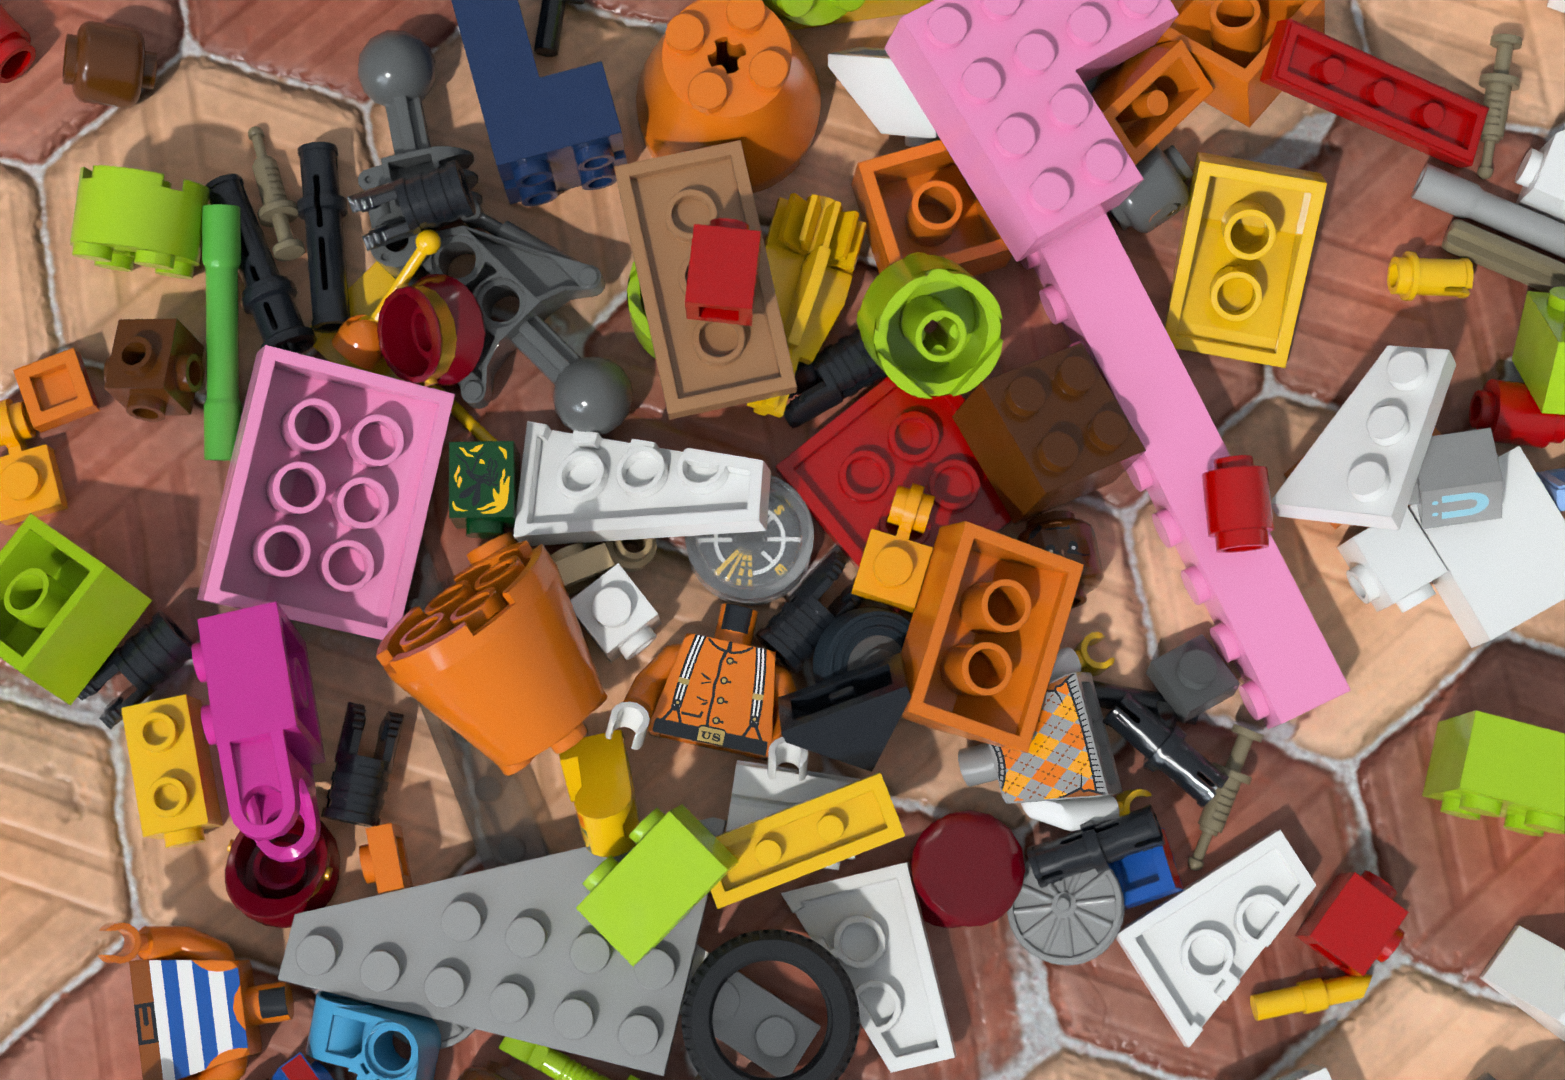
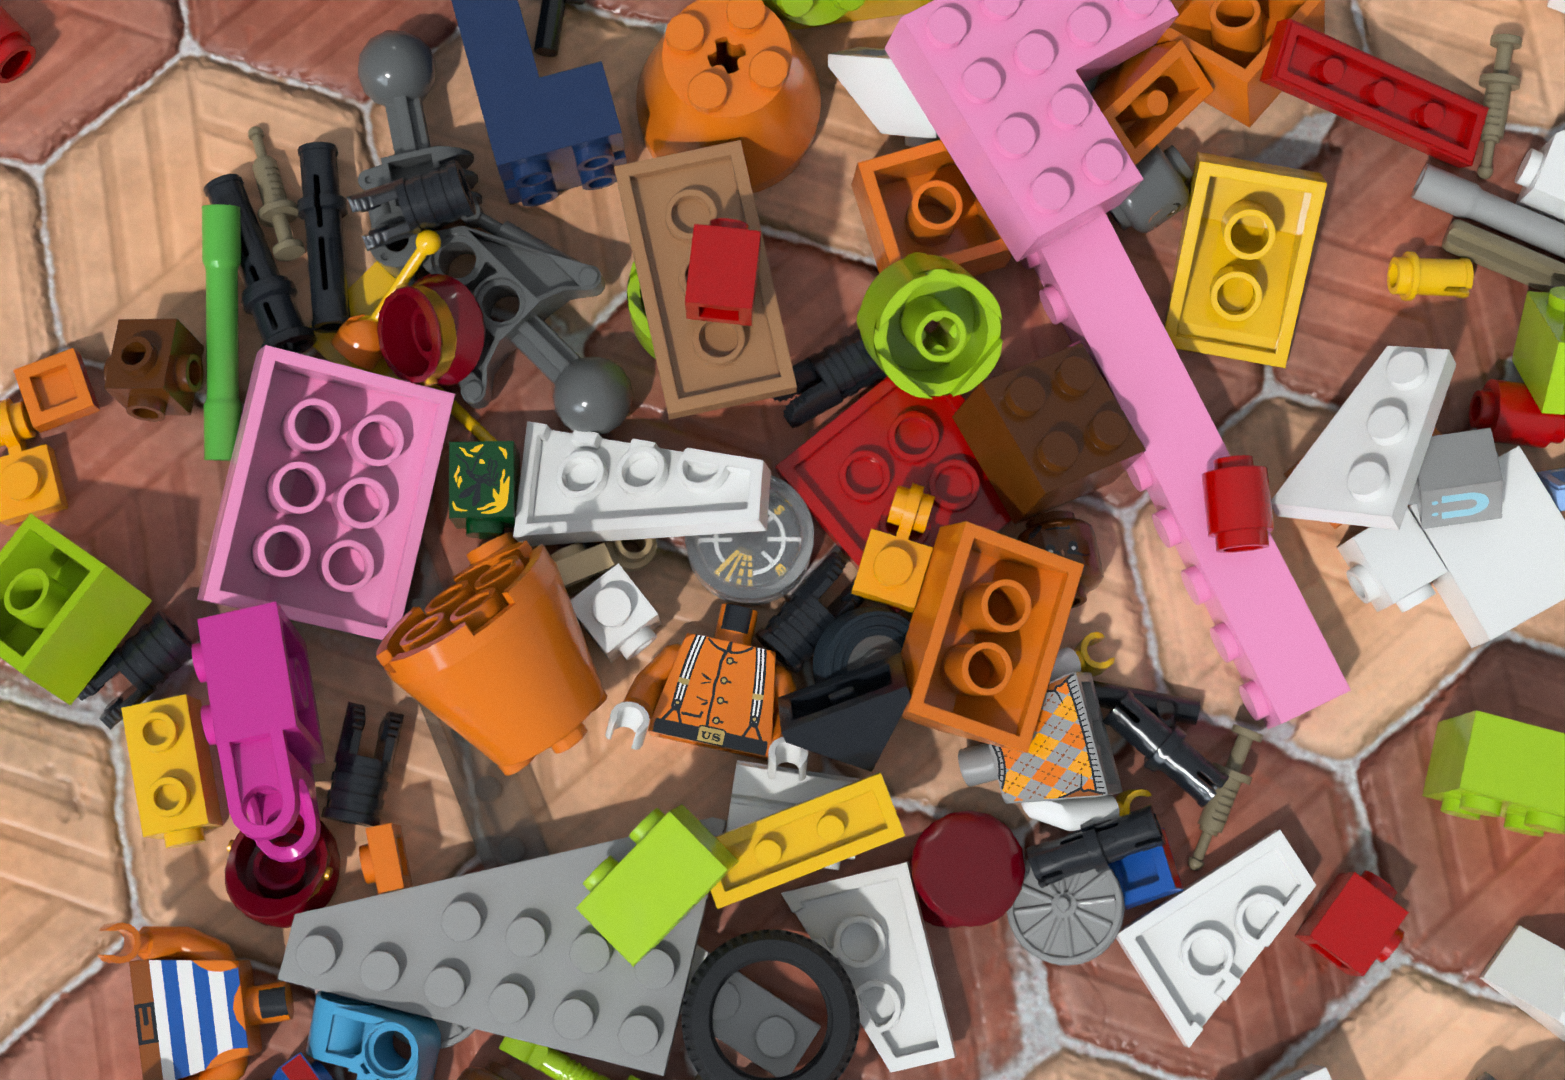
reddish brown head [62,21,157,108] -> none
lime brick [70,165,210,279] -> none
yellow leg [559,729,640,857] -> none
yellow piece [747,193,867,418] -> none
dark grey plate [1146,634,1240,723] -> none
yellow piece [1250,974,1373,1021] -> none

